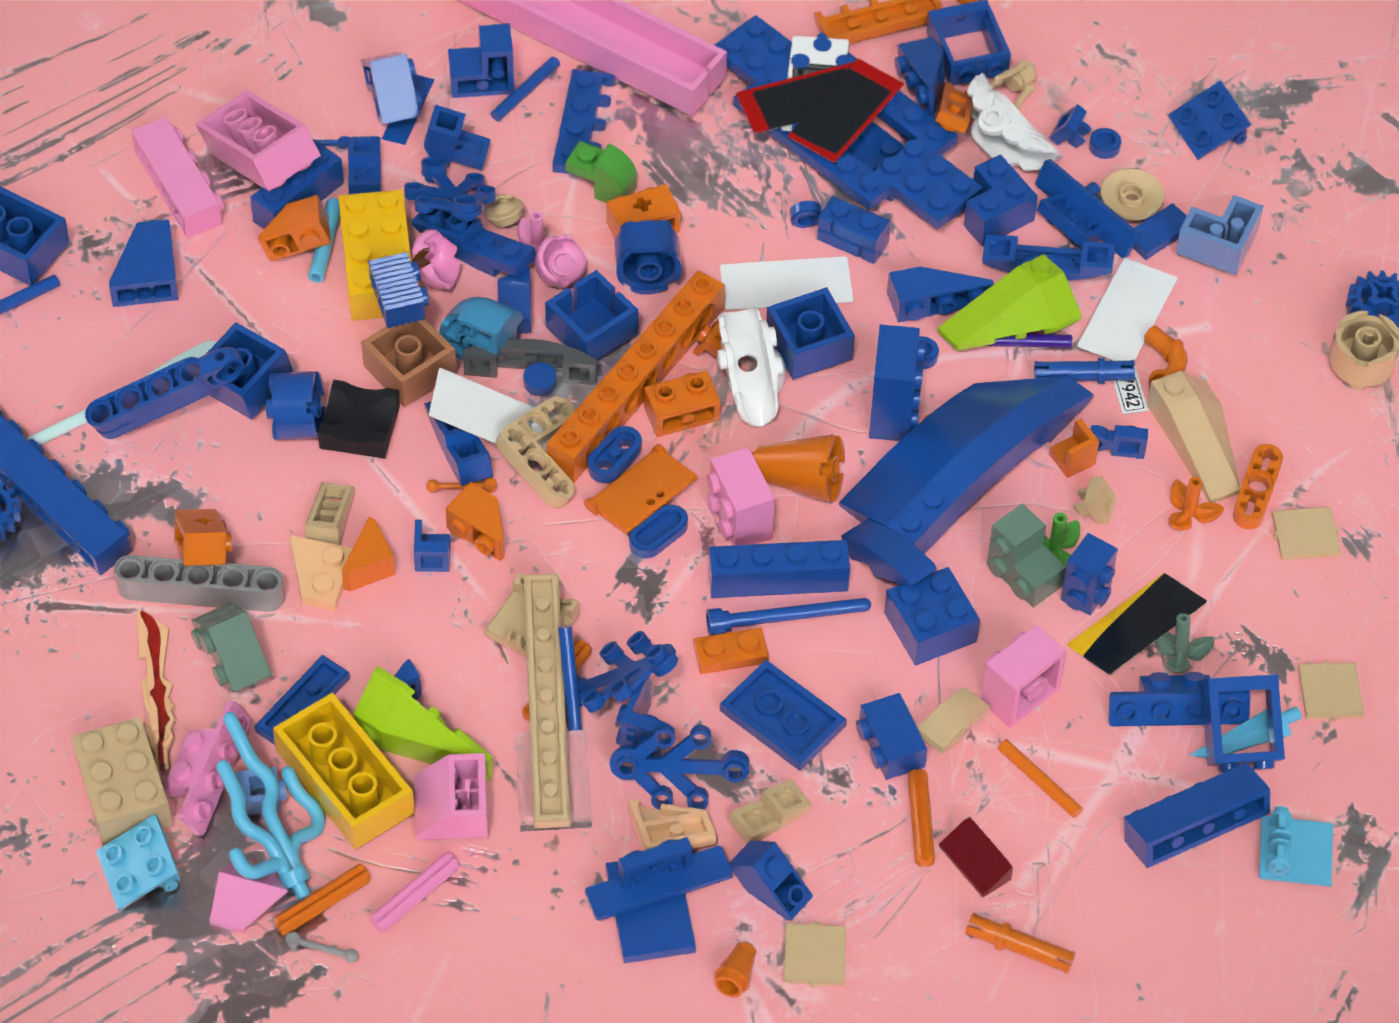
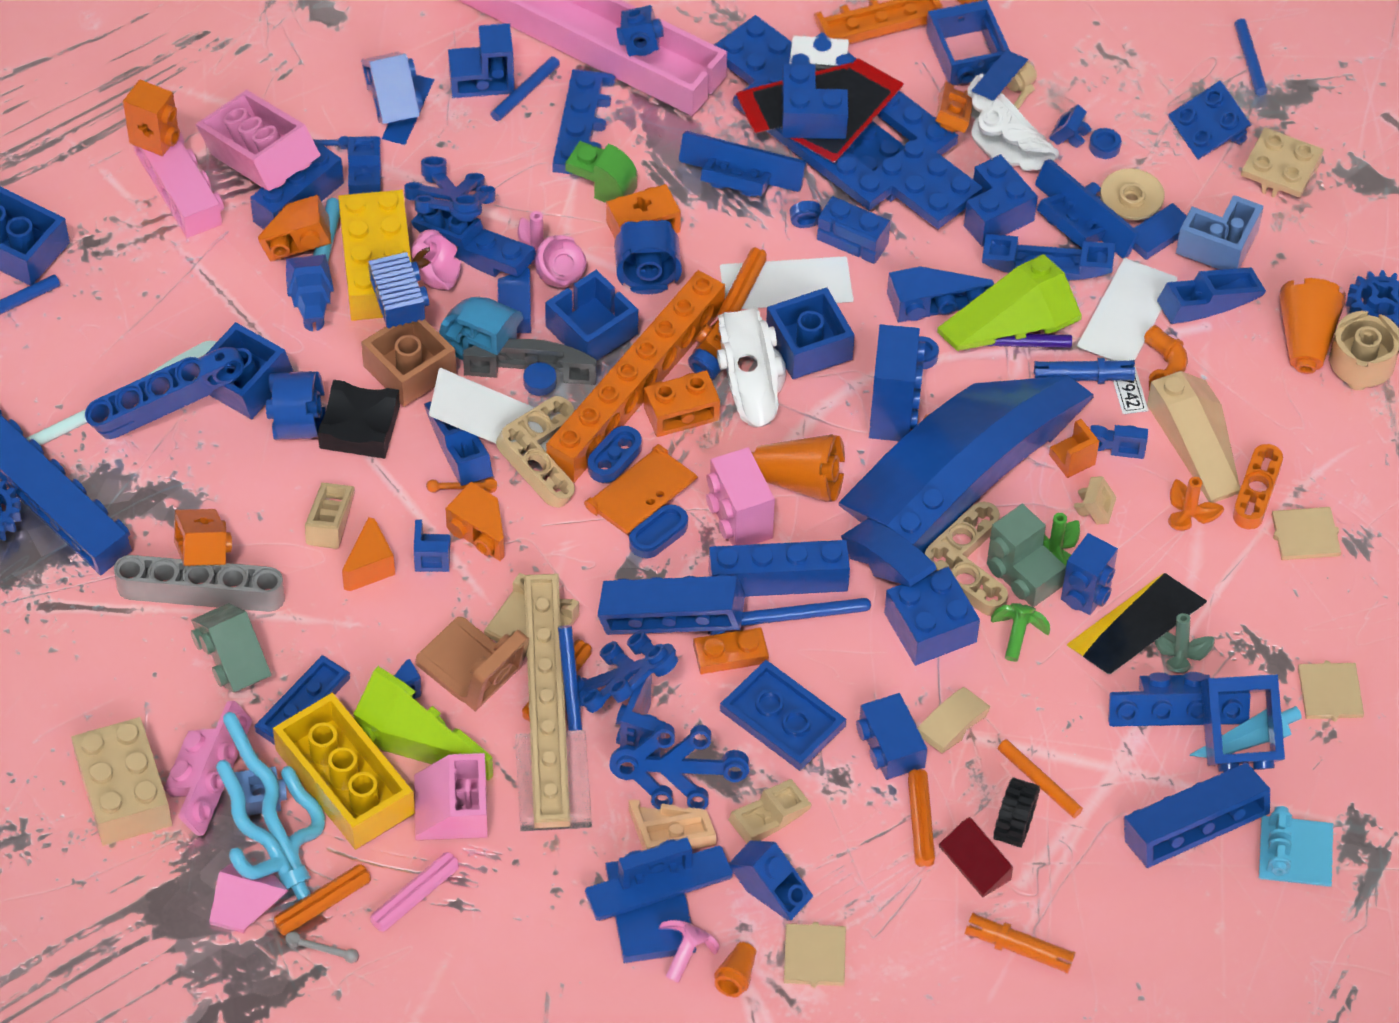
medium azure hinge [96,814,180,910] -> none
blue slope [109,219,178,307] -> none
light nougat sword [136,610,175,771] -> none
light nougat wing [290,535,353,611] -> none
blue brick [424,104,491,170] -> none
tan hat [485,195,523,227] -> none
blue slope [894,36,945,115] -> none
bright pink brick [981,624,1066,728] -> none
none -> orange brick [123,79,180,157]
none -> blue connector [286,254,334,331]
none -> nougat piece [415,617,530,712]
none -> blue brick [597,574,745,635]
none -> blue brick [616,5,664,56]
none -> bright pink plant [659,920,719,983]
none -> blue bracket [679,131,806,196]
none -> blue tile [688,349,721,380]
none -> orange axle [717,247,767,320]
none -> blue brick [782,63,848,139]
none -> tan beam [925,502,1008,616]
none -> blue sticker [971,50,1028,101]
none -> bright green plant [991,603,1050,662]
none -> black tyre [993,777,1040,848]
none -> blue slope [1157,267,1266,324]
none -> blue bar [1234,18,1268,96]
none -> tan piece [1241,127,1324,198]
none -> orange cone [1279,278,1346,374]

